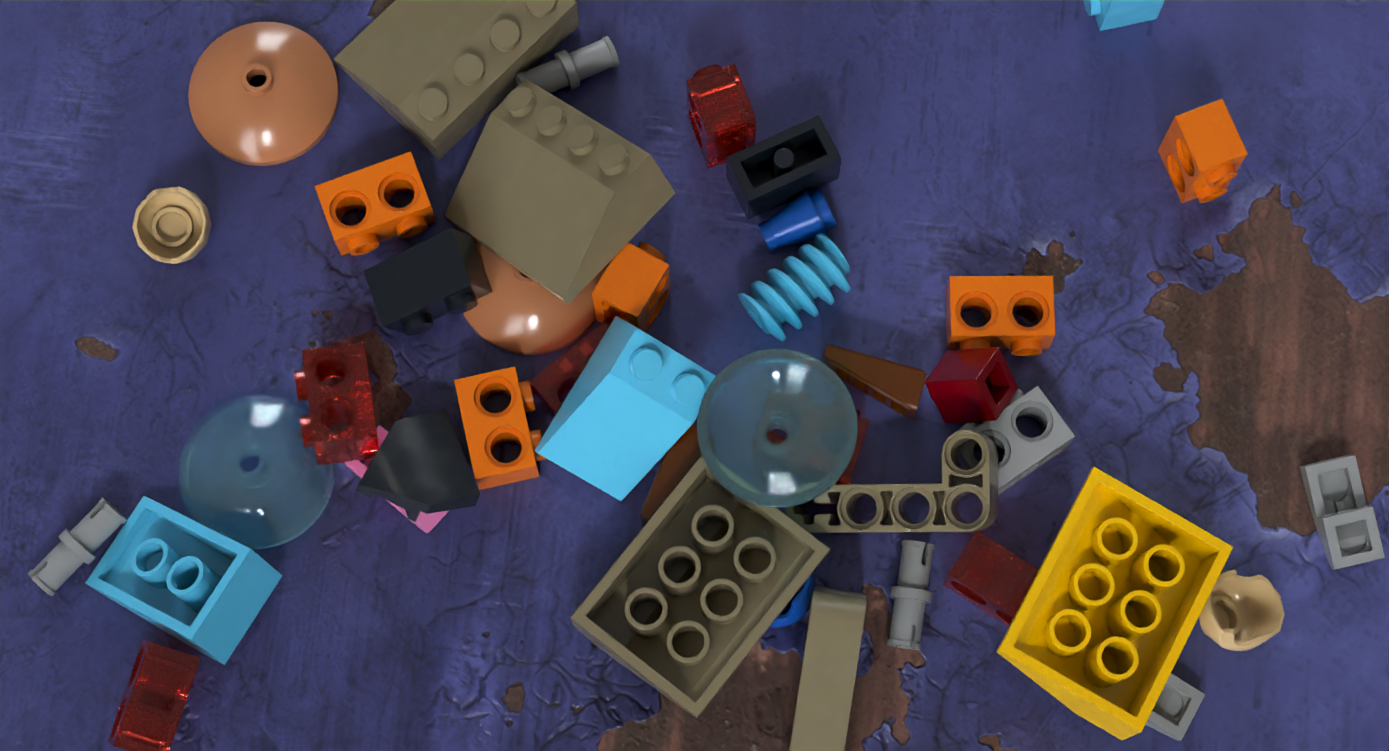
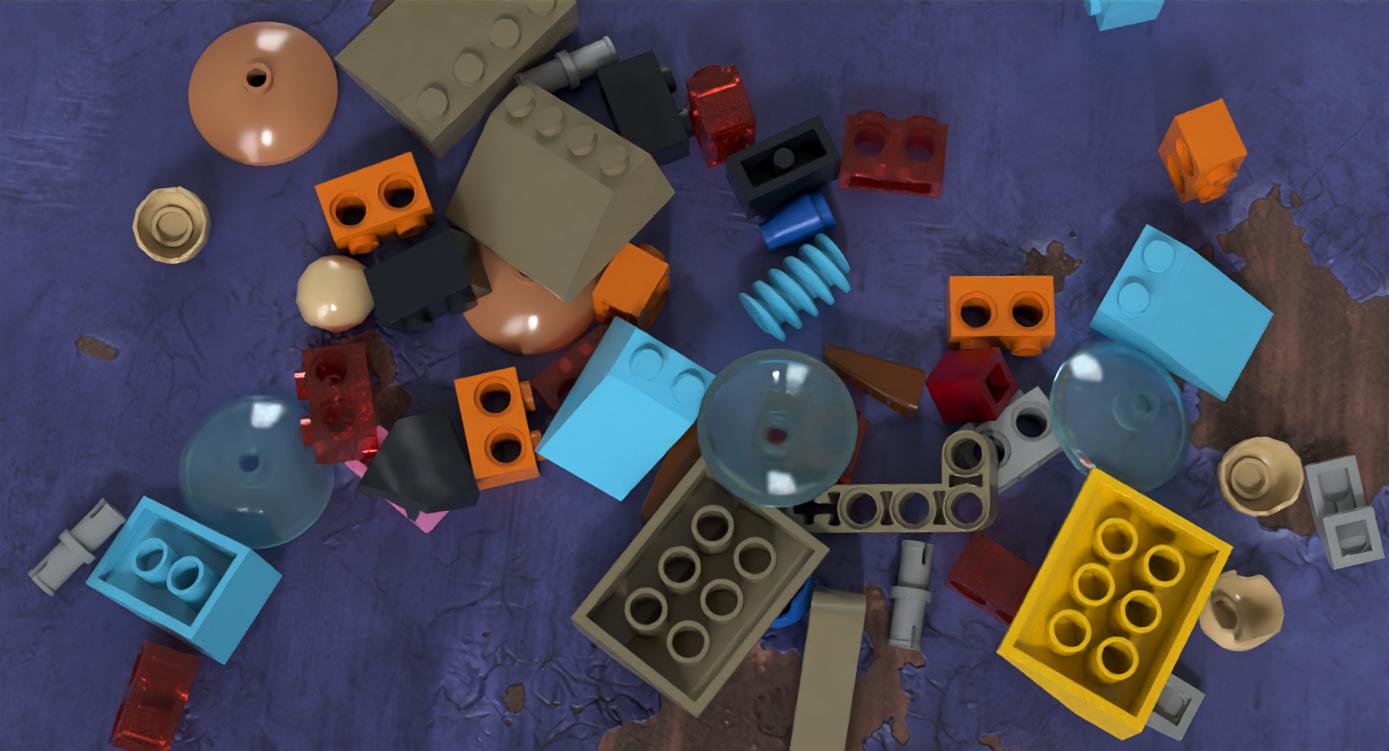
none -> tan hair [296,255,375,333]
none -> black brick [596,50,695,167]
none -> clear red brick [839,110,948,198]
none -> clear light blue dish [1050,342,1191,493]
none -> medium azure slope [1089,224,1274,401]
none -> tan hair [1216,437,1305,517]

